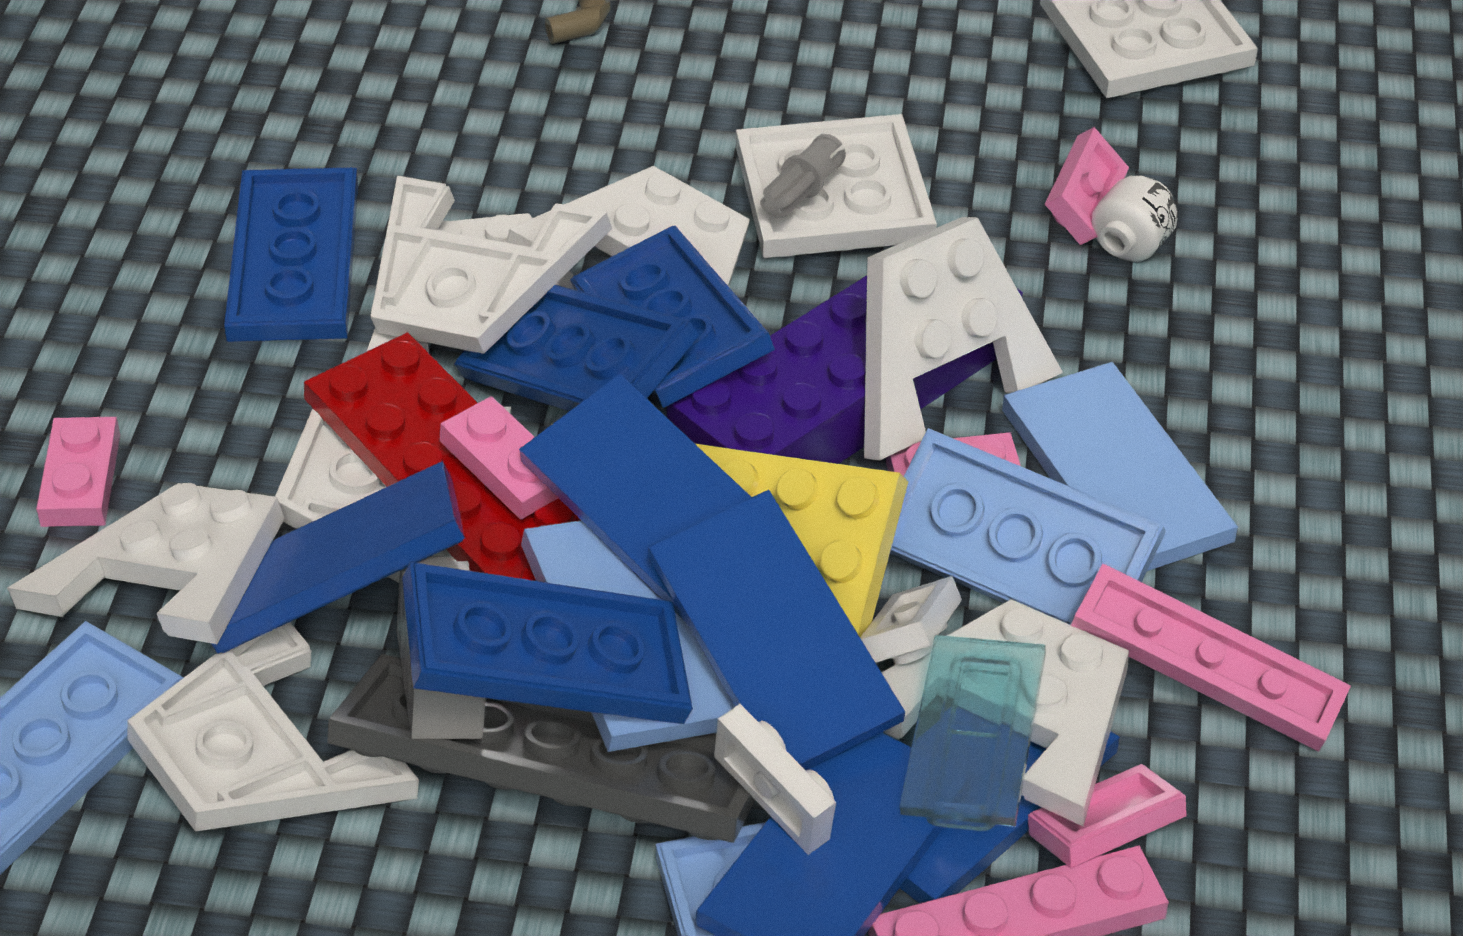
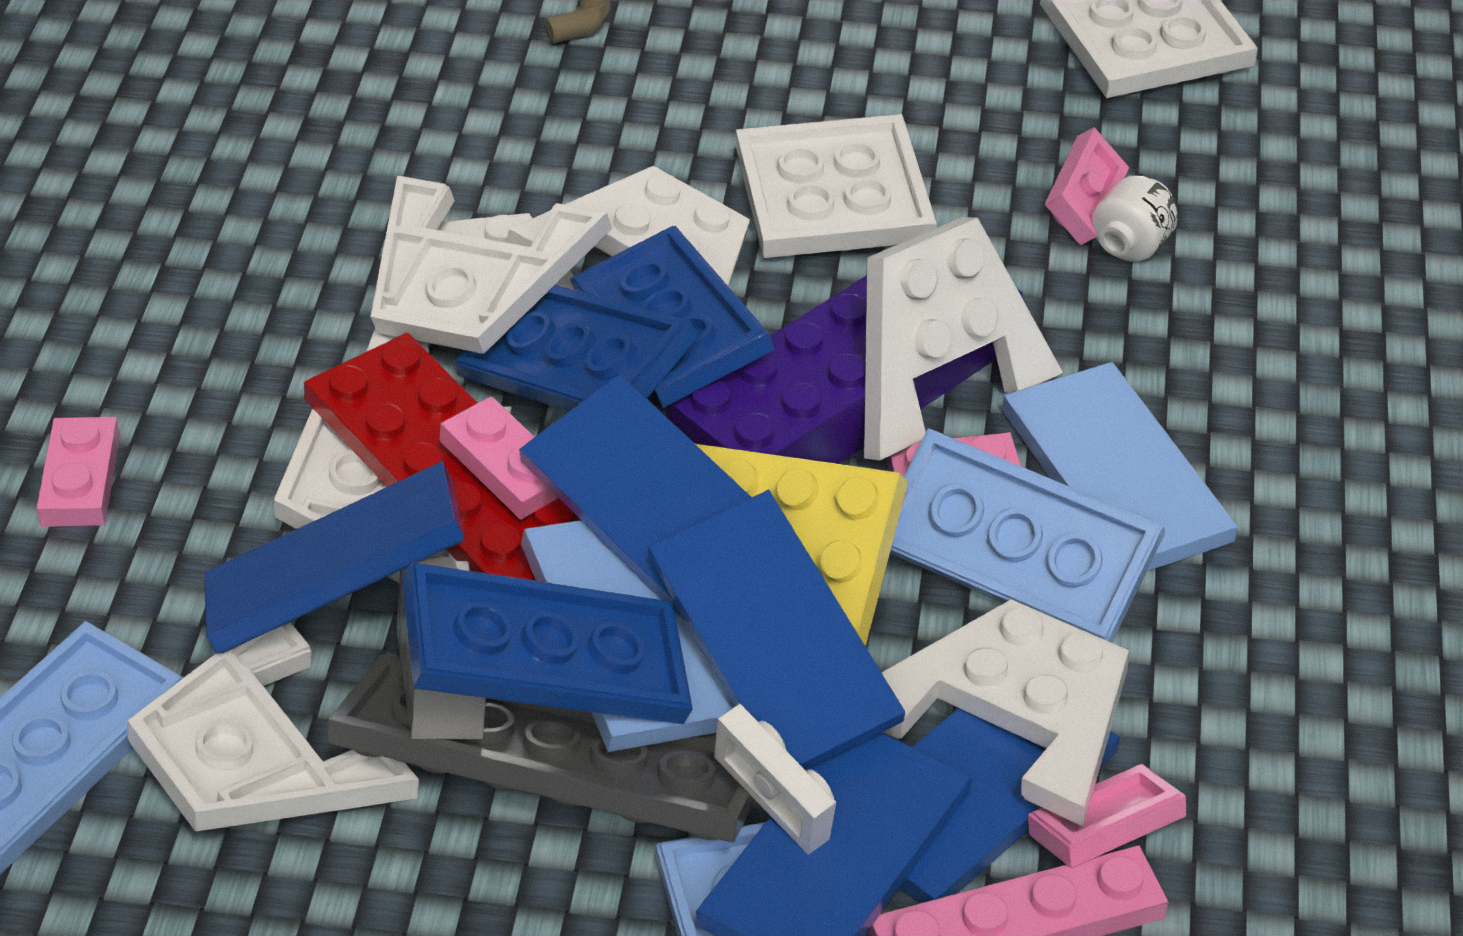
white wing [7,483,285,644] -> none
blue tile [224,167,358,342] -> none
light grey axle [760,134,846,218] -> none
white plate [860,576,962,665] -> none
clear light blue piece [899,635,1046,831] -> none
bright pink plate [1071,563,1351,752] -> none

